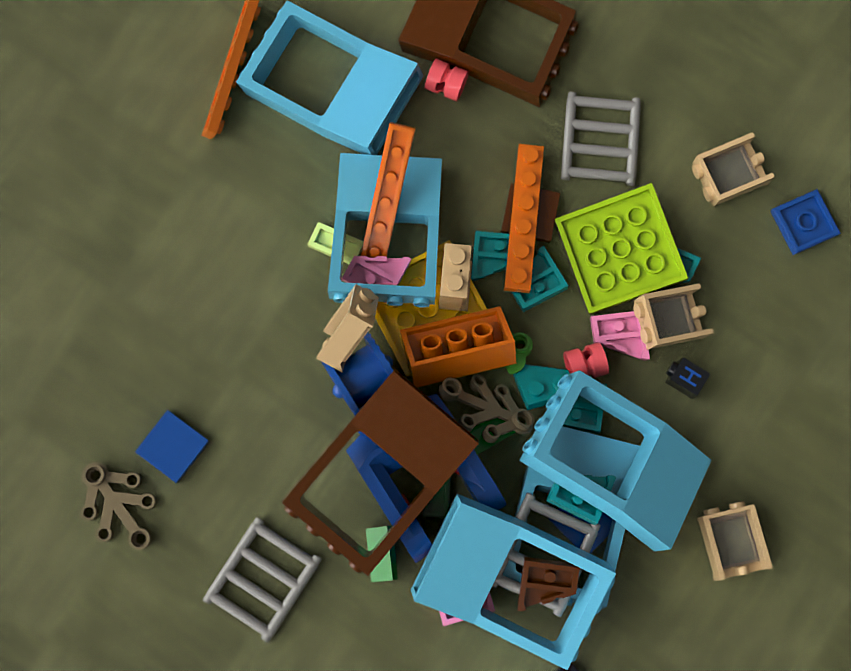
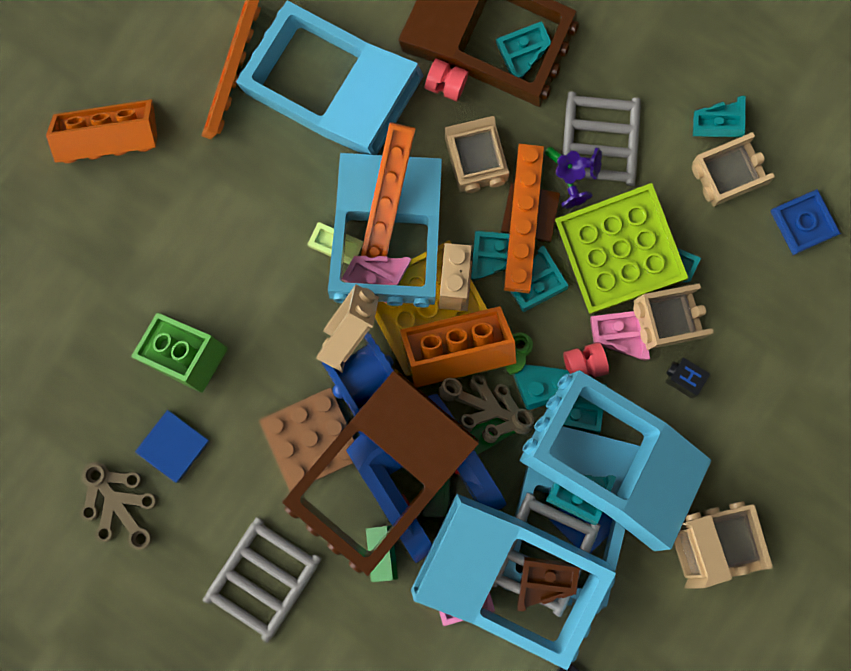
none -> orange slope [46,99,158,163]
none -> bright green slope [131,313,228,393]
none -> medium nougat plate [259,388,354,492]
none -> tan window [445,116,510,194]
none -> teal wing [496,21,551,79]
none -> dark purple plant [545,147,602,209]
none -> tan window [674,512,732,588]
none -> teal wing [693,96,746,137]

